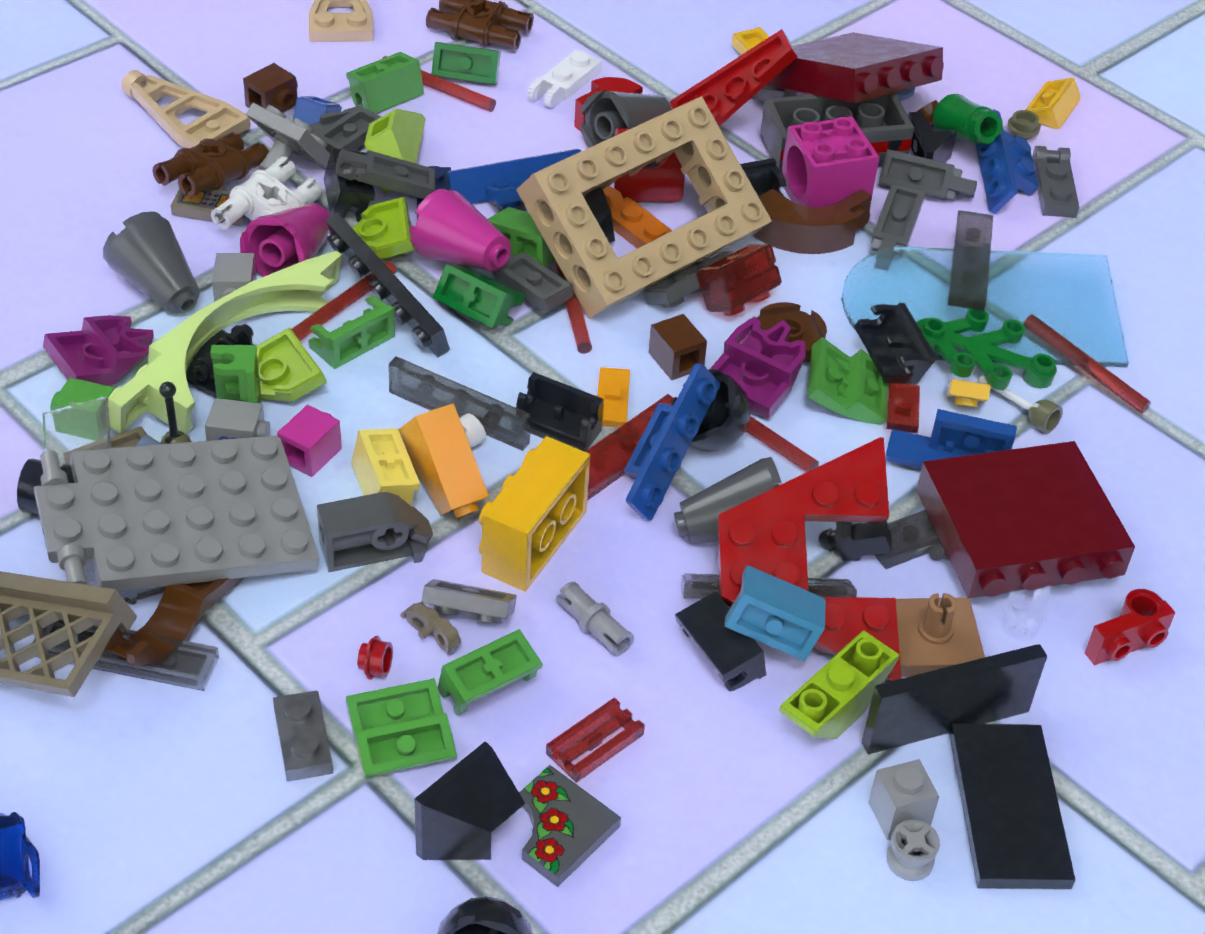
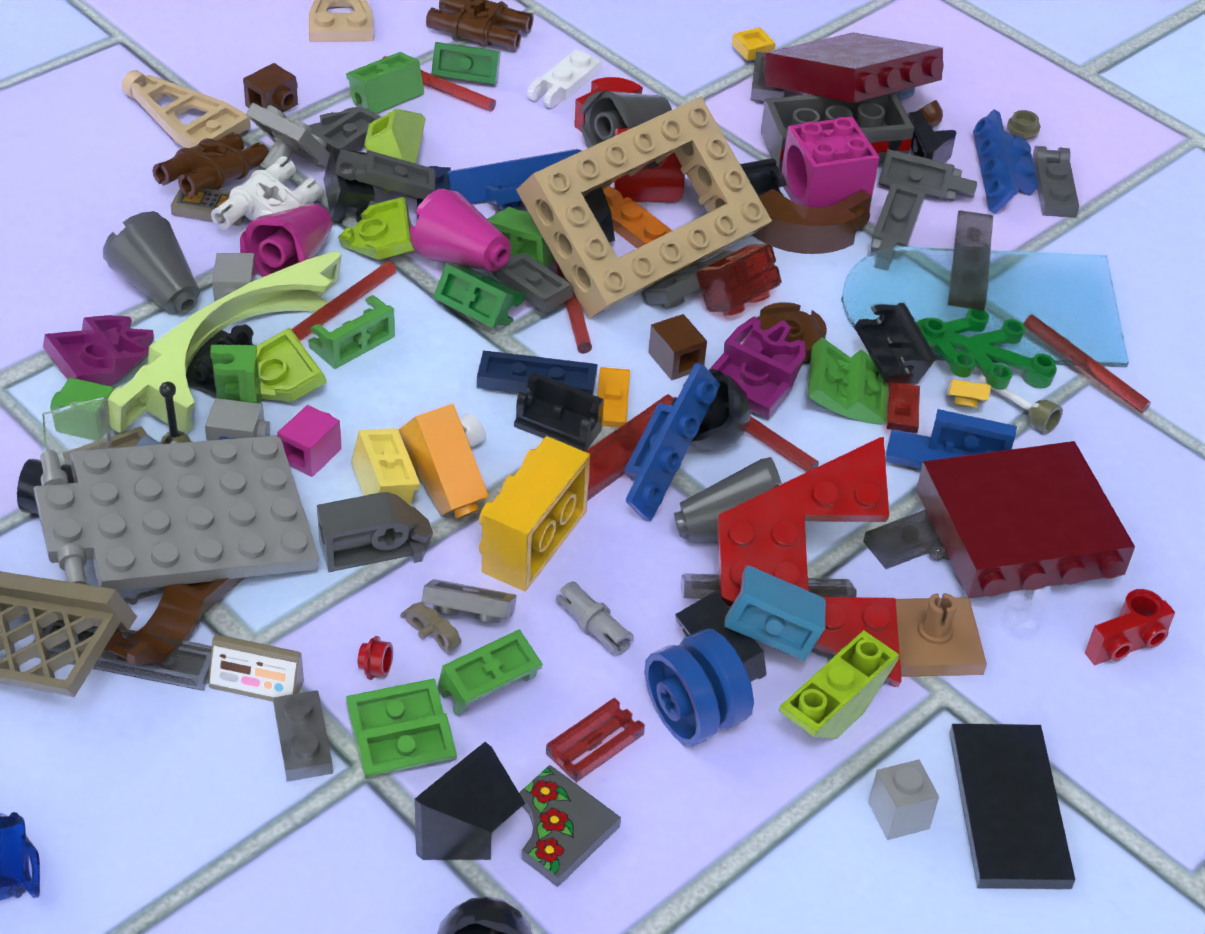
blue slope [293,96,342,125] -> none
black plate [325,212,450,358] -> none
clear smoke tile [388,356,531,451] -> none
red wing [669,29,798,126] -> none
black piece [818,522,893,561] -> none
black tile [861,644,1047,755] -> none
light grey wheel [886,819,940,881] -> none
green plant [933,94,1003,144] -> none
yellow slope [1025,77,1081,129] -> none
none -> slope [208,634,304,702]
none -> dark blue plate [477,350,598,395]
none -> blue wheel [644,629,754,746]

